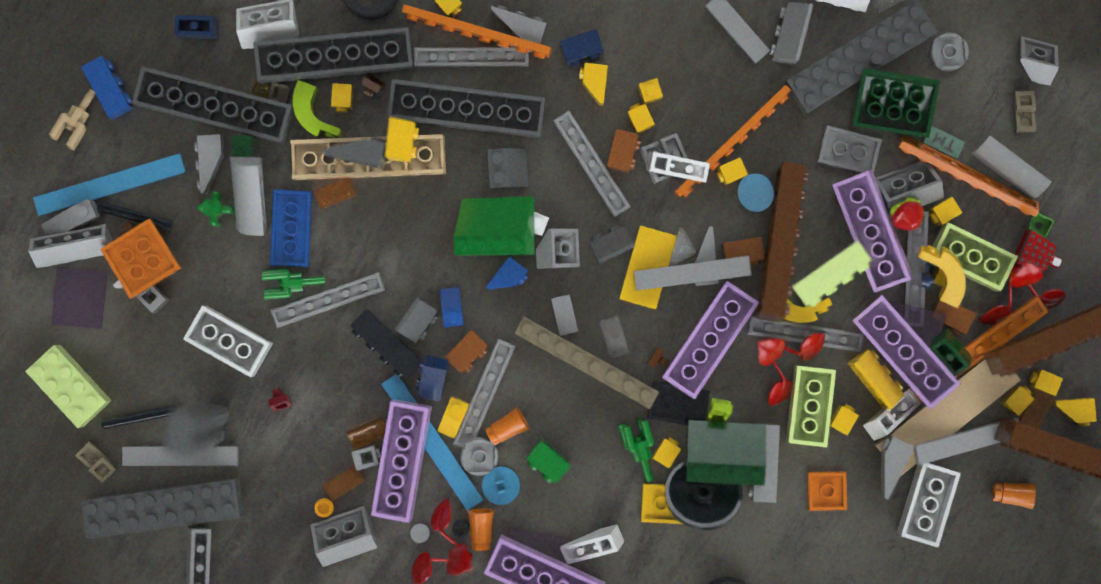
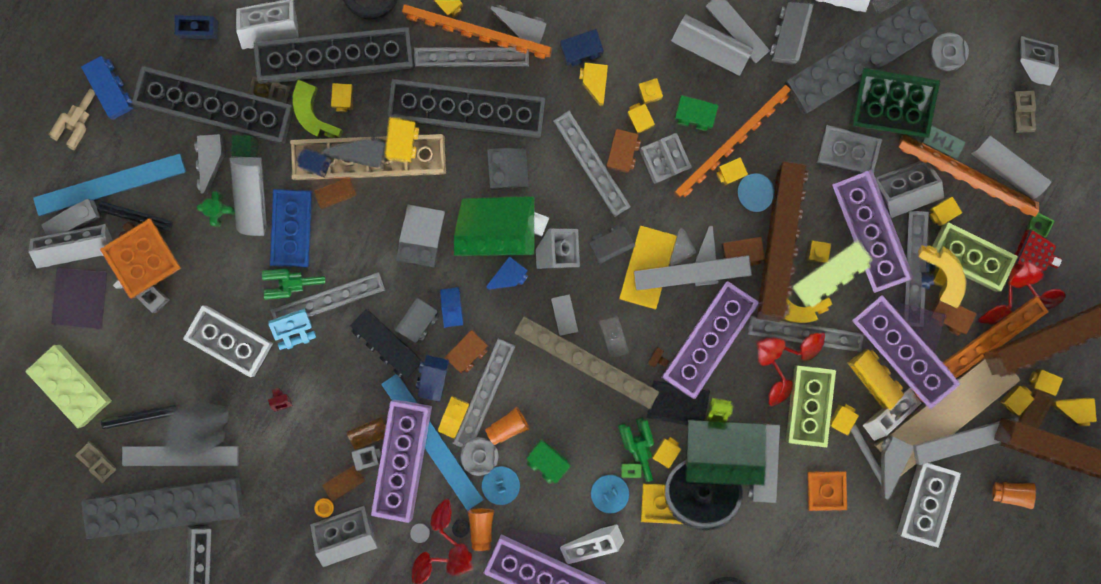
reddish brown tile [361,74,386,98] -> none
white slope [646,152,710,182] -> none
red hair [890,198,924,231] -> none
dark green brick [930,328,973,377] -> none
none -> medium azure plate [268,309,316,350]
none -> dark blue brick [296,148,332,178]
none -> slope [396,205,445,268]
none -> dark azure piece [591,475,629,513]
none -> bright green piece [621,463,641,478]
none -> light grey brick [671,14,754,76]
none -> green brick [674,95,718,131]
none -> yellow brick [806,240,831,263]
none -> light grey bar [850,424,893,492]

